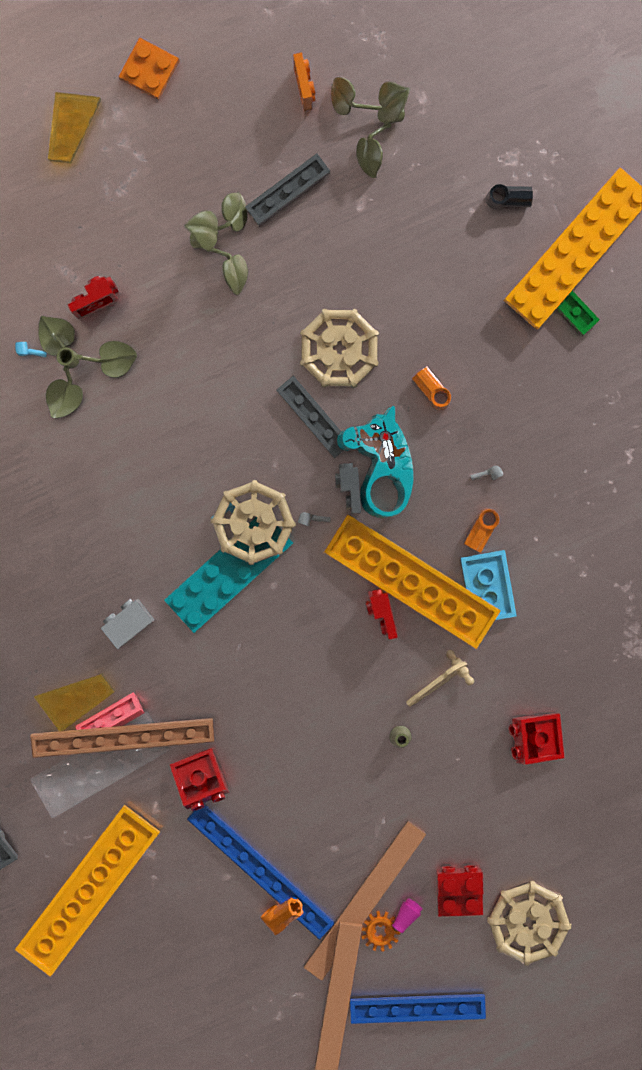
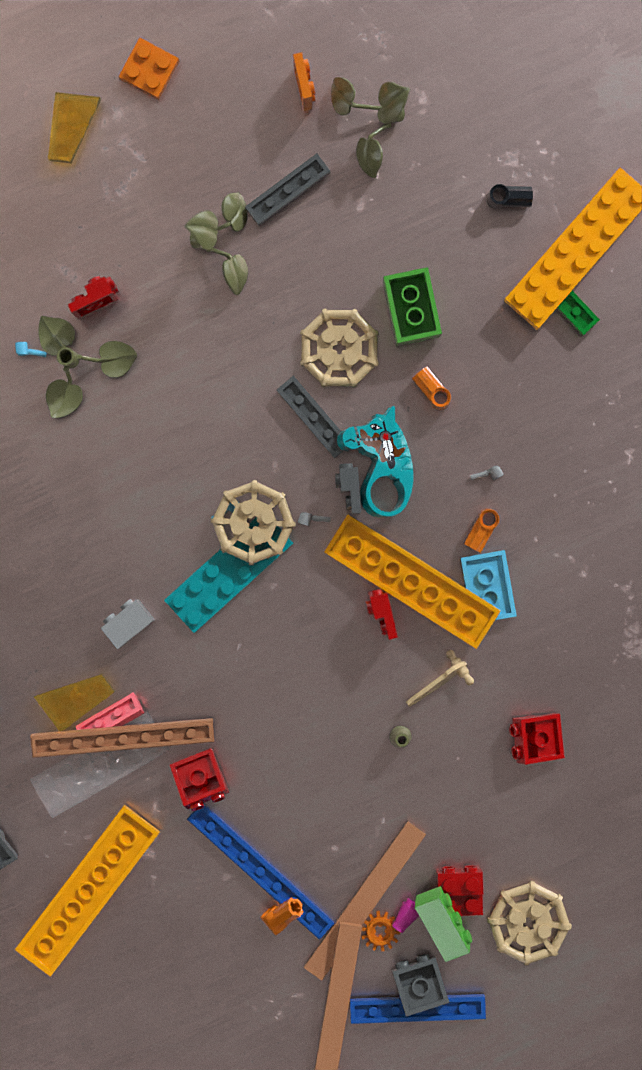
none -> bright green brick [383,267,442,346]
none -> dark grey plate [391,954,449,1016]
none -> bright green brick [415,886,472,962]

